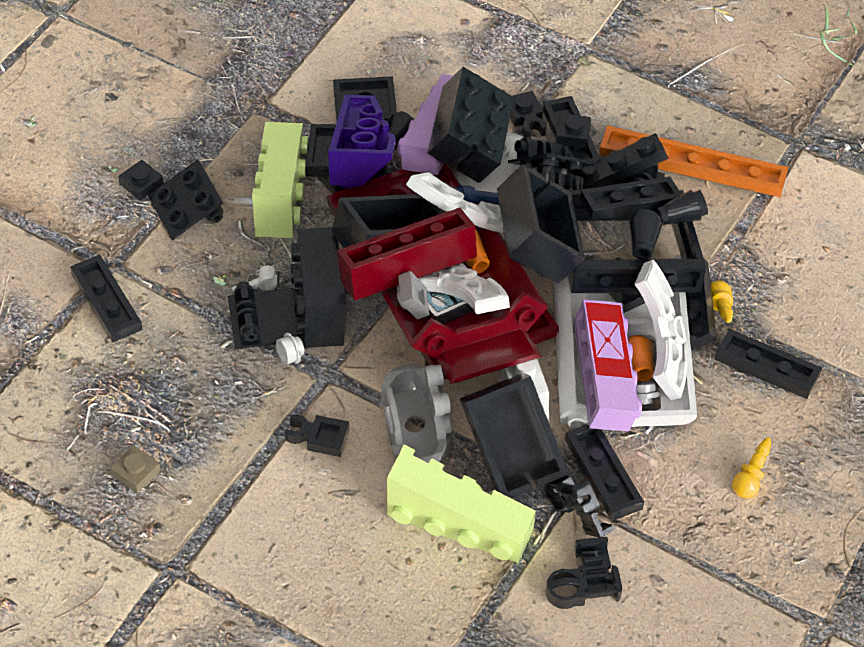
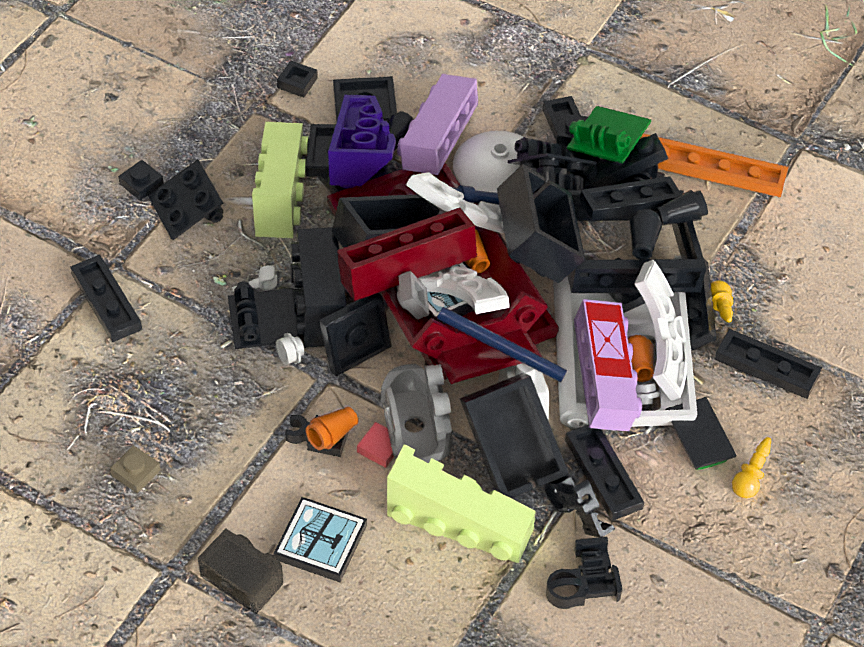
black piece [427,67,514,183] -> none
black plate [510,91,546,139] -> none
none -> clear smoke brick [198,528,283,614]
none -> tile [274,497,367,582]
none -> black plate [277,61,318,98]
none -> orange cone [306,407,358,450]
none -> black tile [319,293,392,376]
none -> coral tile [357,422,394,468]
none -> dark blue bar [437,307,567,382]
none -> green hinge [567,106,651,164]
none -> black piece [665,397,737,470]

